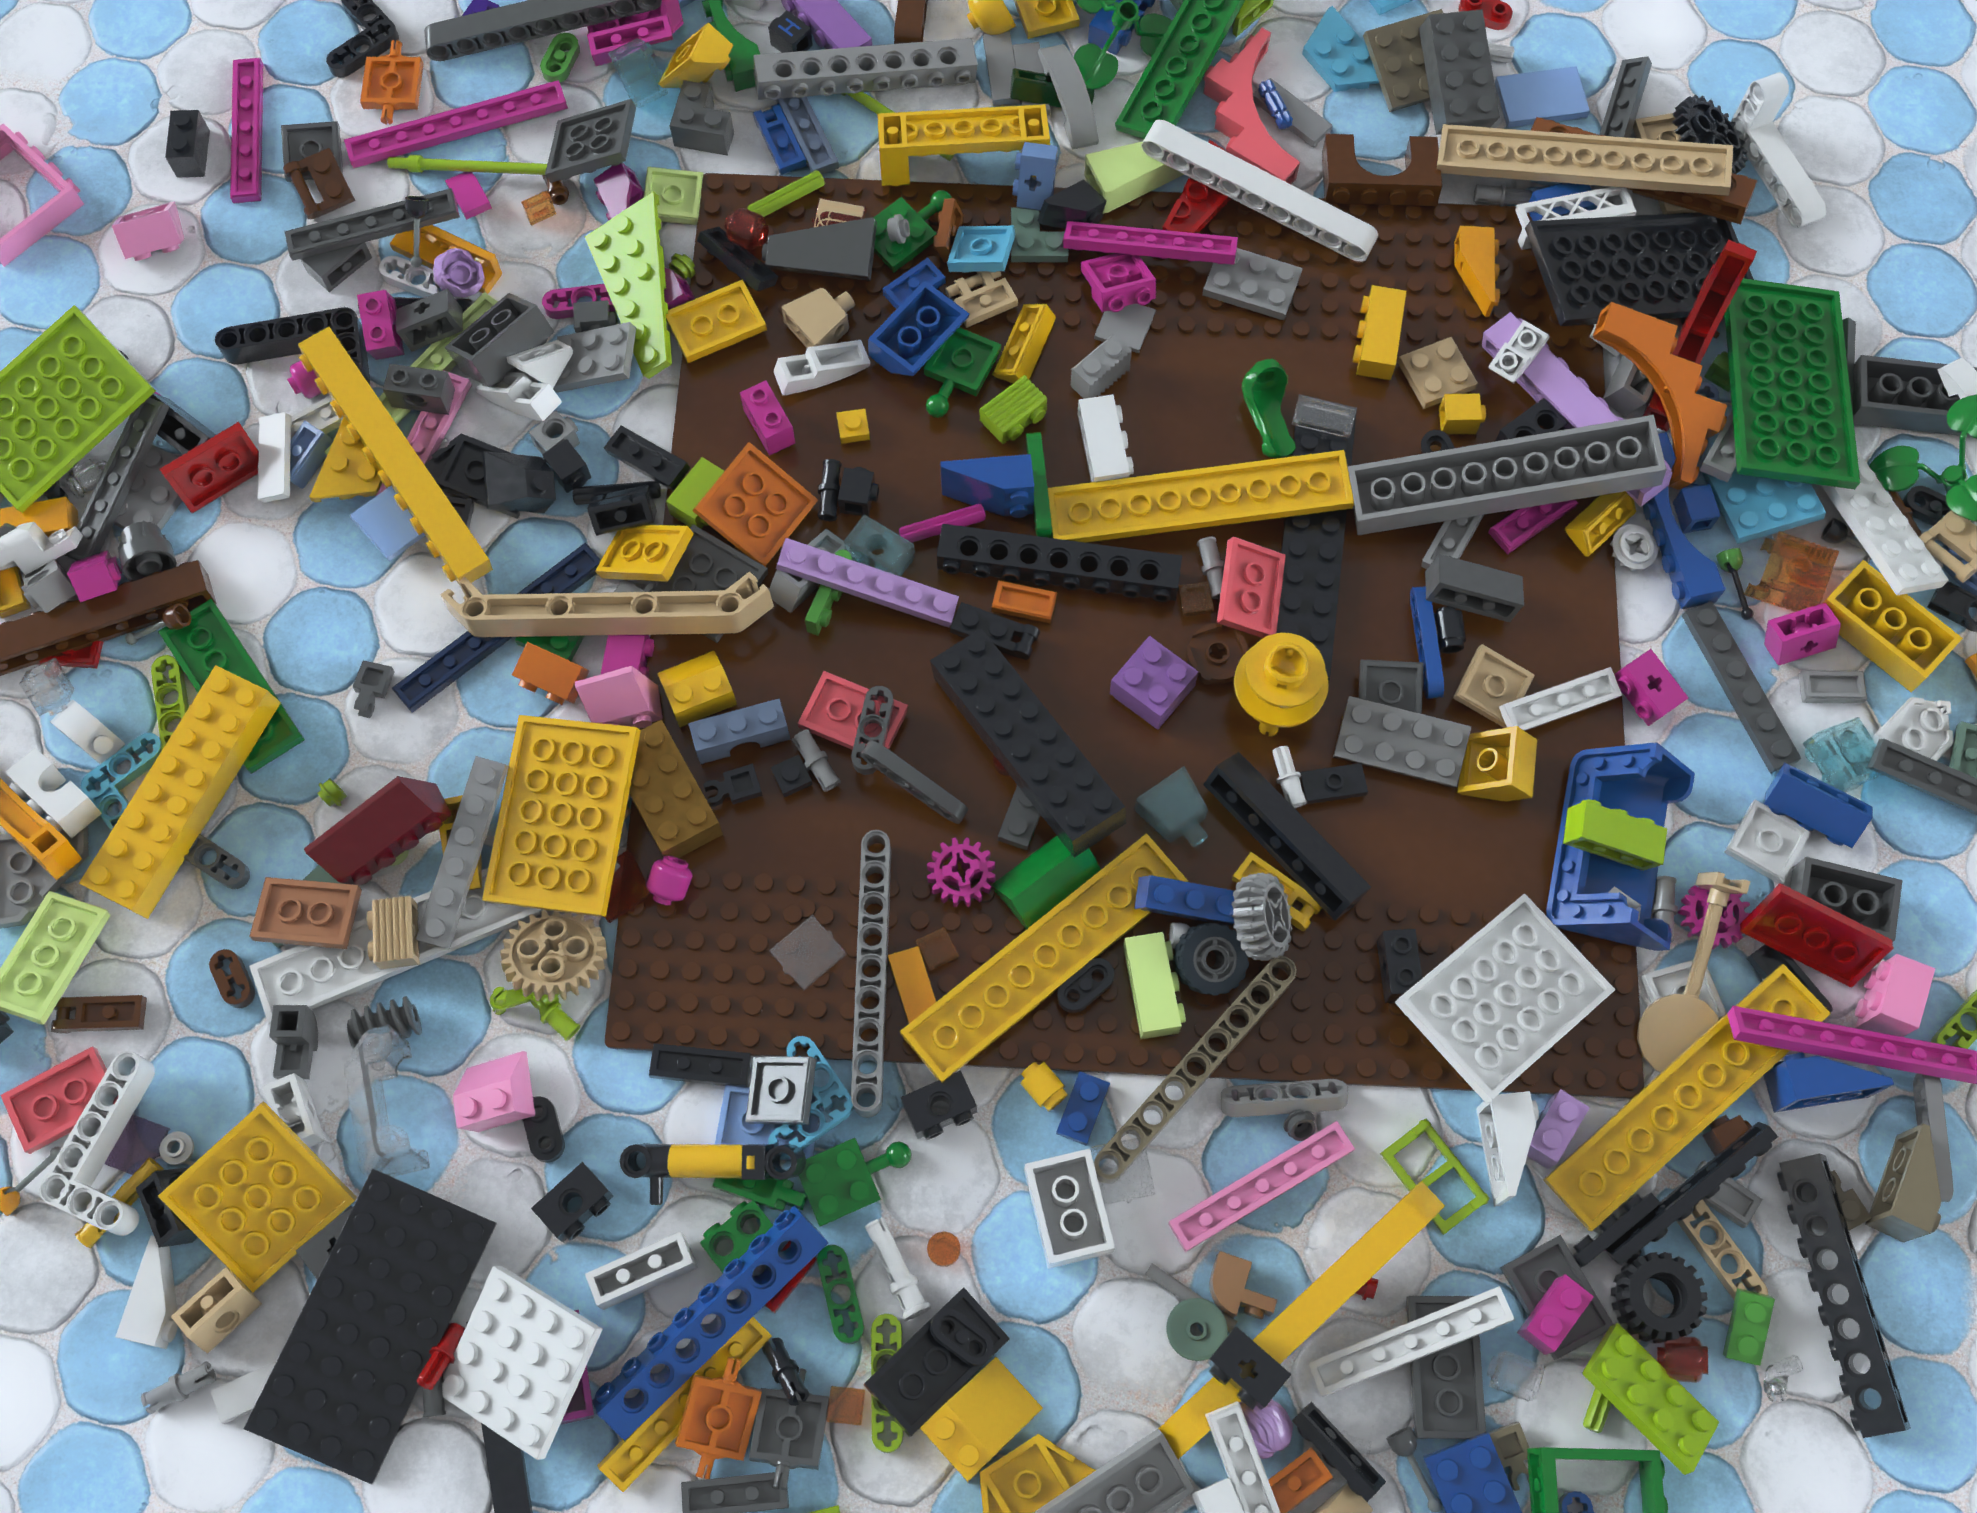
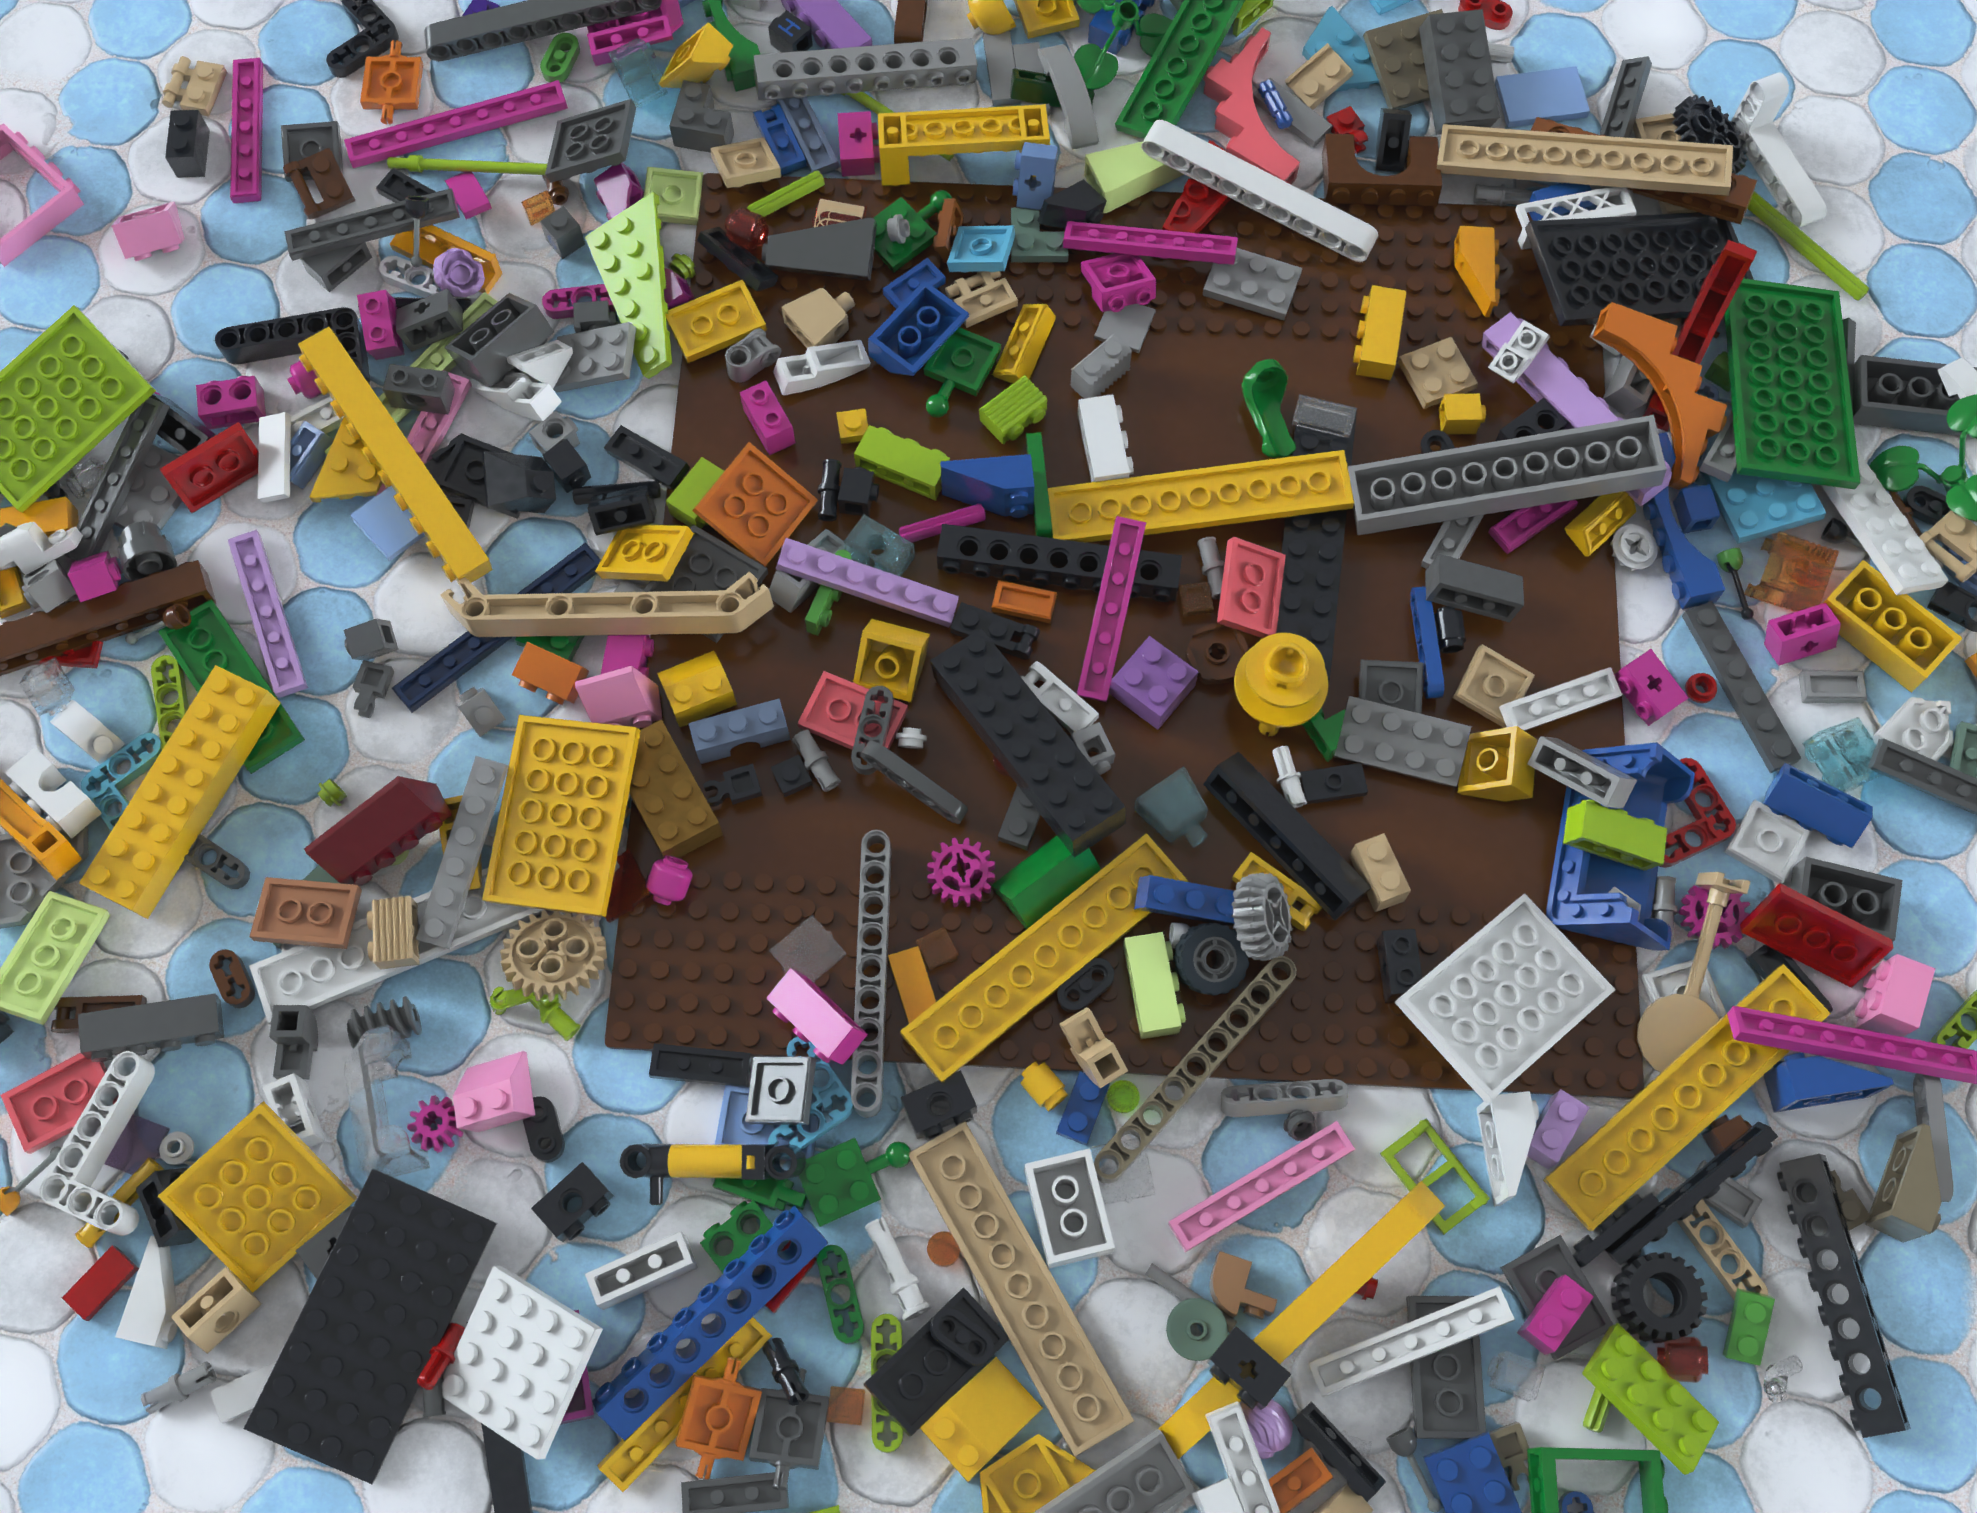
none -> red tile [62,1245,139,1321]
none -> dark grey brick [78,993,224,1062]
none -> tan plate [162,56,227,116]
none -> dark pink brick [196,375,266,430]
none -> lavender plate [228,530,308,699]
none -> dark grey brick [344,619,399,661]
none -> black plate [376,168,436,203]
none -> dark pink gear [407,1095,463,1153]
none -> light grey bracket [456,687,506,737]
none -> dark grey brick [540,206,585,259]
none -> tan plate [710,137,781,188]
none -> light grey piece [725,328,781,383]
none -> brick [766,968,868,1065]
none -> dark pink brick [837,111,880,177]
none -> yellow slope [853,619,930,702]
none -> lime brick [854,425,950,501]
none -> white plate [896,728,927,749]
none -> tan plate [909,1121,1134,1457]
none -> white plate [1020,661,1099,733]
none -> tan brick [1059,1007,1128,1088]
none -> light grey brick [1071,722,1115,775]
none -> dark pink plate [1077,516,1146,702]
none -> clear neon green plate [1107,1080,1140,1113]
none -> tan plate [1285,43,1354,110]
none -> green slope [1301,709,1346,762]
none -> red plate [1326,106,1368,154]
none -> tan brick [1349,833,1411,912]
none -> black slope [1375,108,1412,172]
none -> light grey brick [1527,736,1637,808]
none -> red beam [1659,758,1736,868]
none -> red plate [1685,673,1717,703]
none -> lime axle [1747,191,1869,301]

